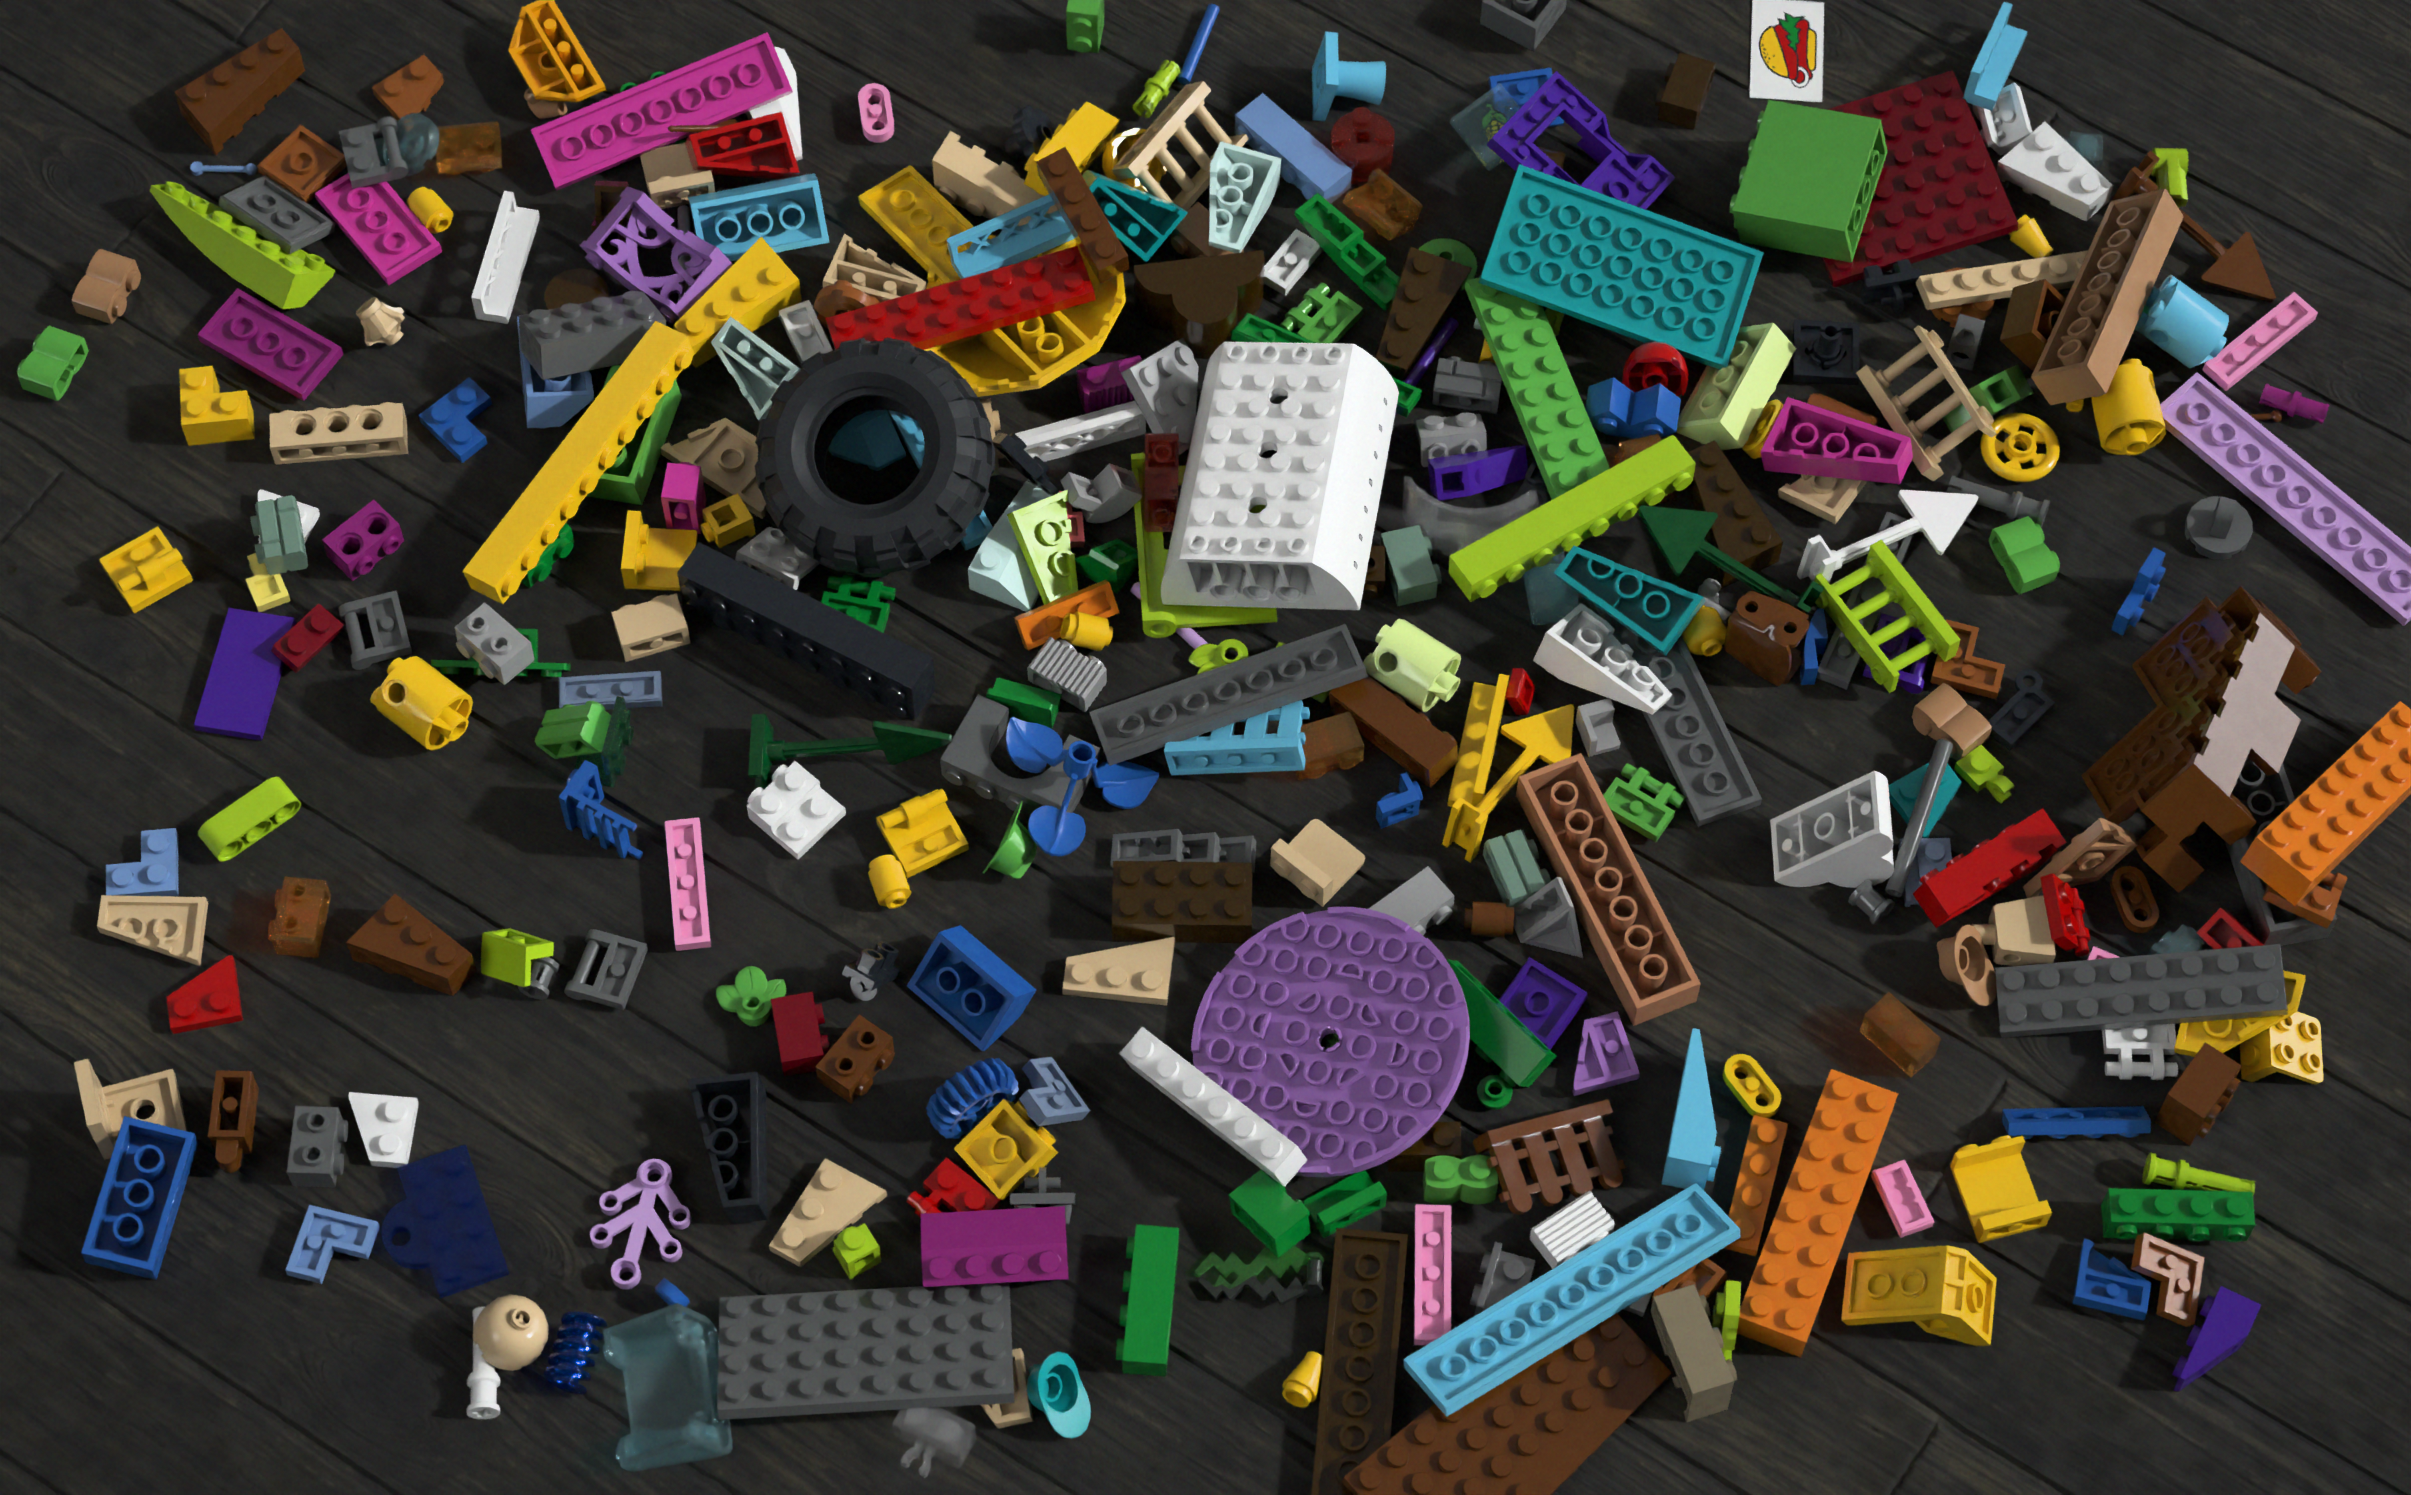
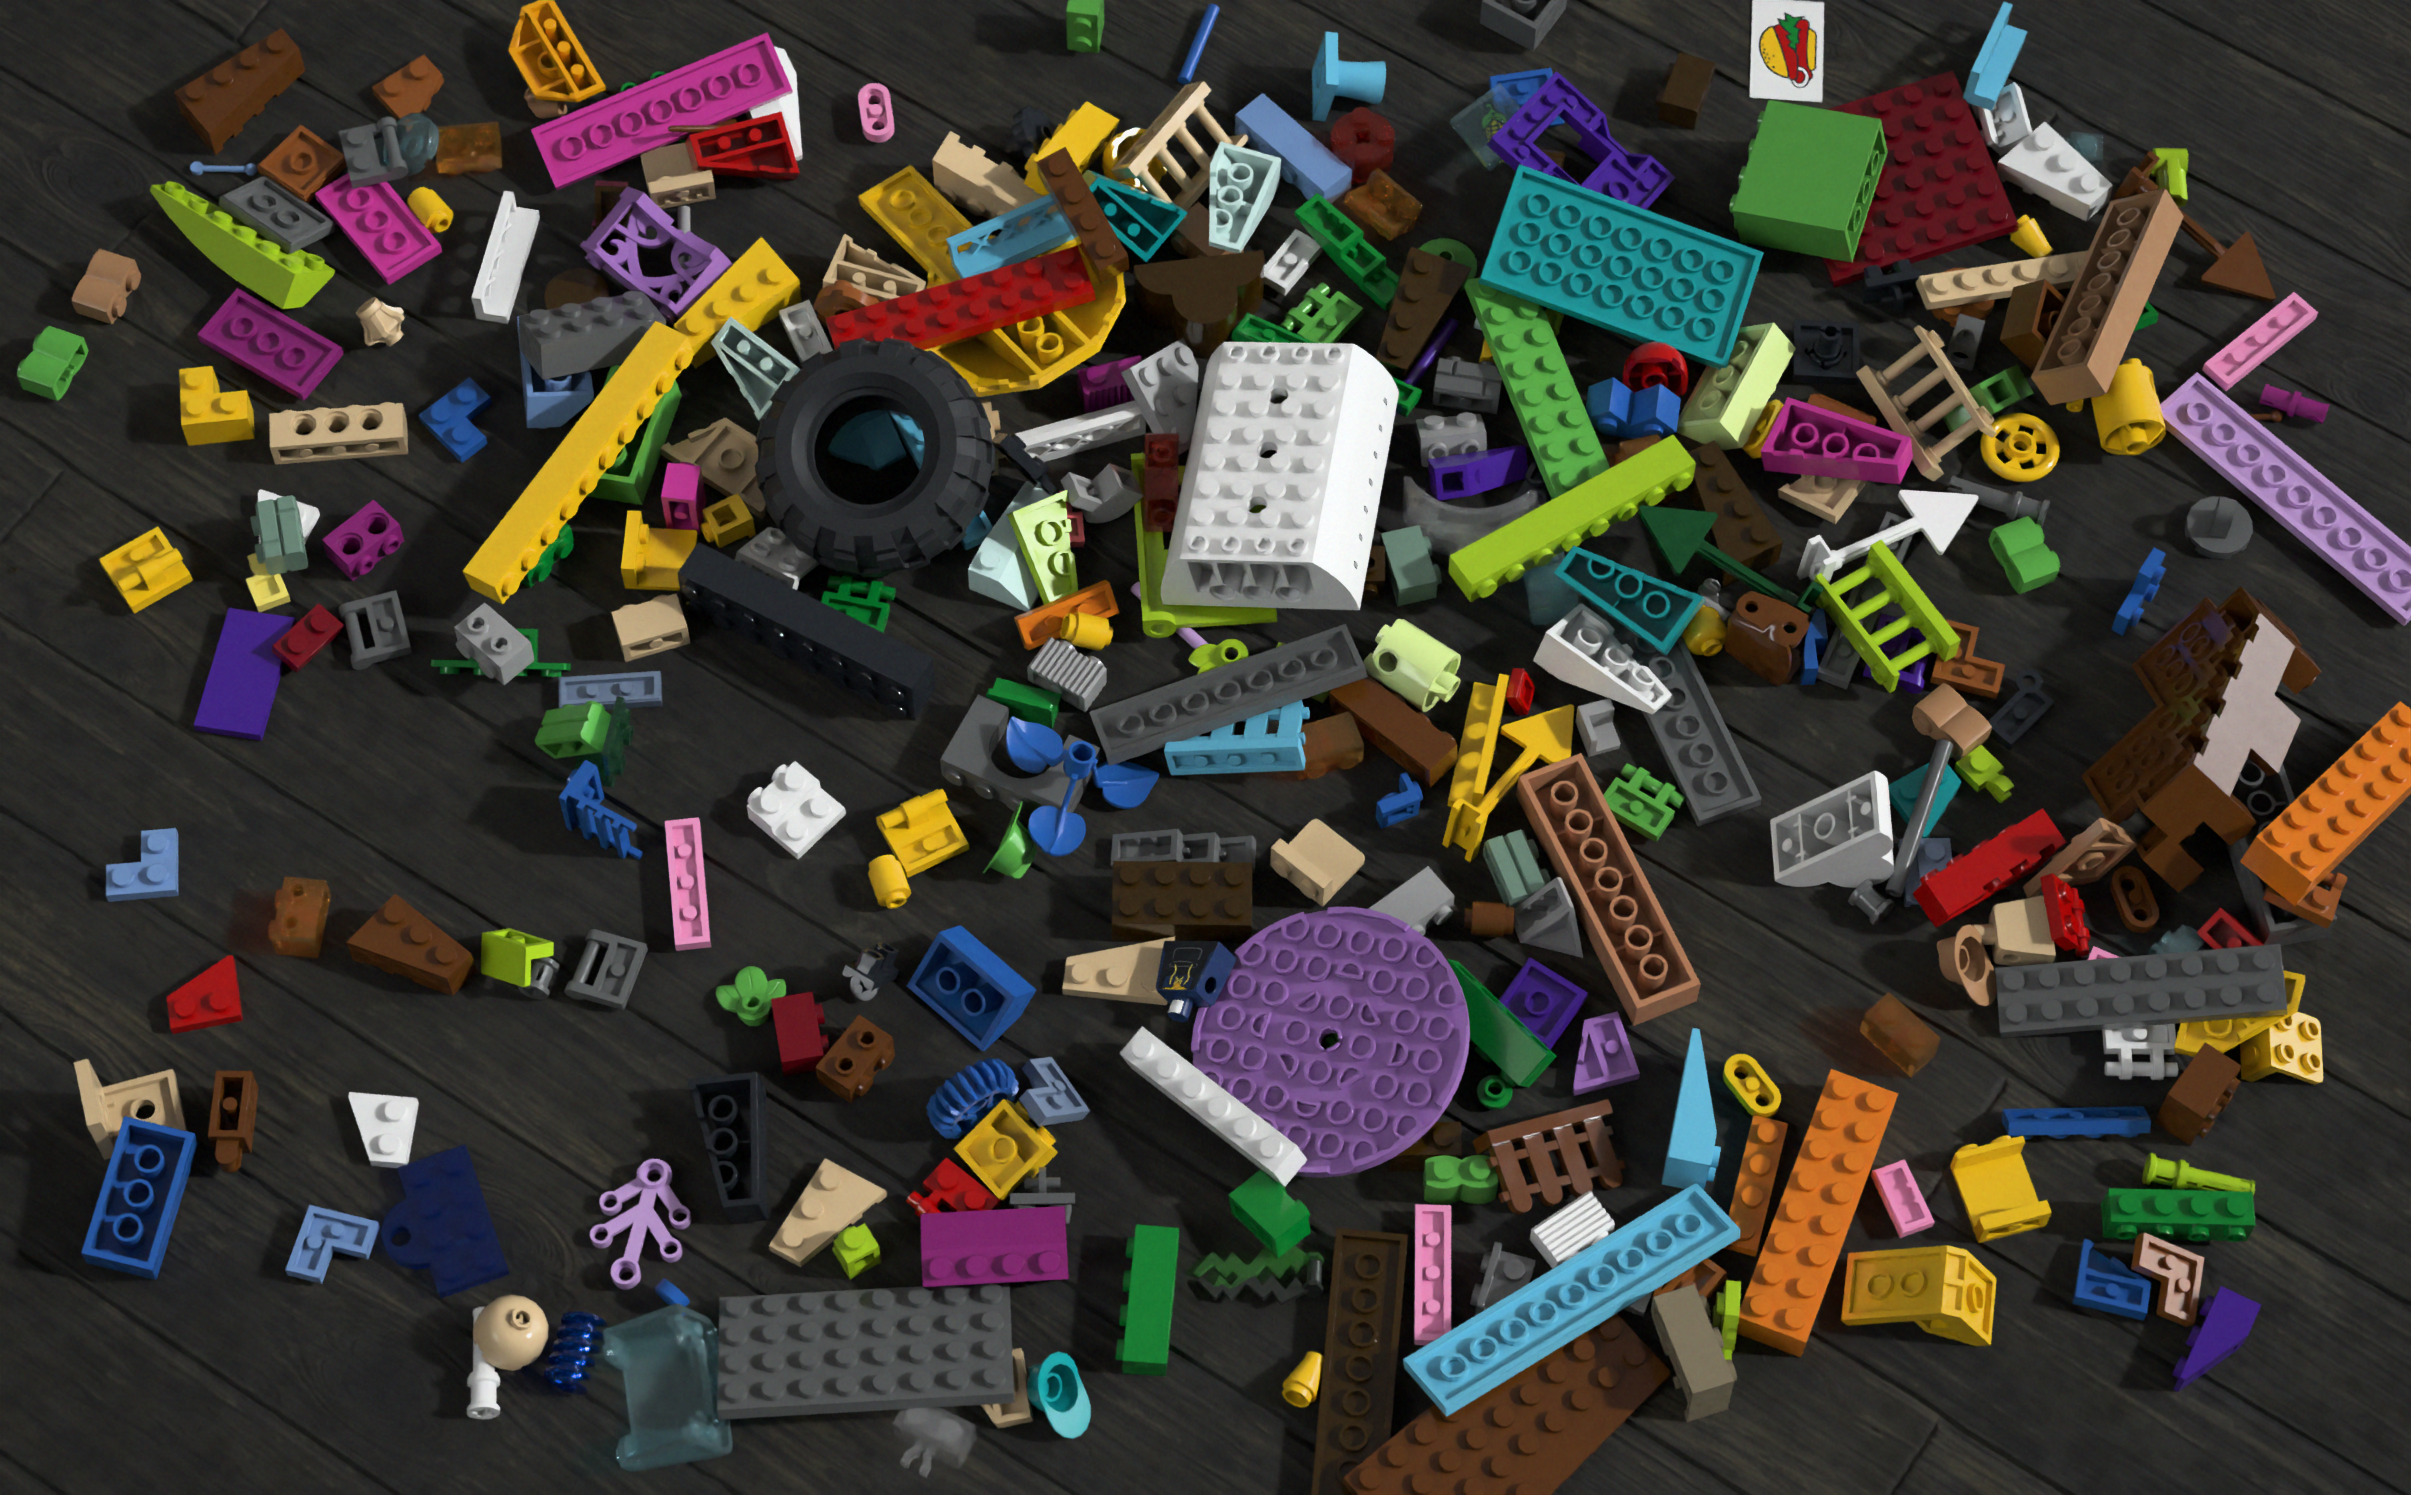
tan wing [97,895,208,966] -> none
lime beam [198,777,301,862] -> none
dark grey brick [287,1106,348,1187] -> none
yellow cylinder [370,656,473,751] -> none
medium azure slope [688,173,830,261] -> none
dark green piece [748,714,952,789] -> none
green slope [1075,538,1138,594] -> none
lime pin [1133,60,1180,118] -> none
green panel [1304,1170,1387,1238] -> none
medium azure cylinder [2135,275,2229,368] -> none
none -> torso [1156,941,1236,1022]

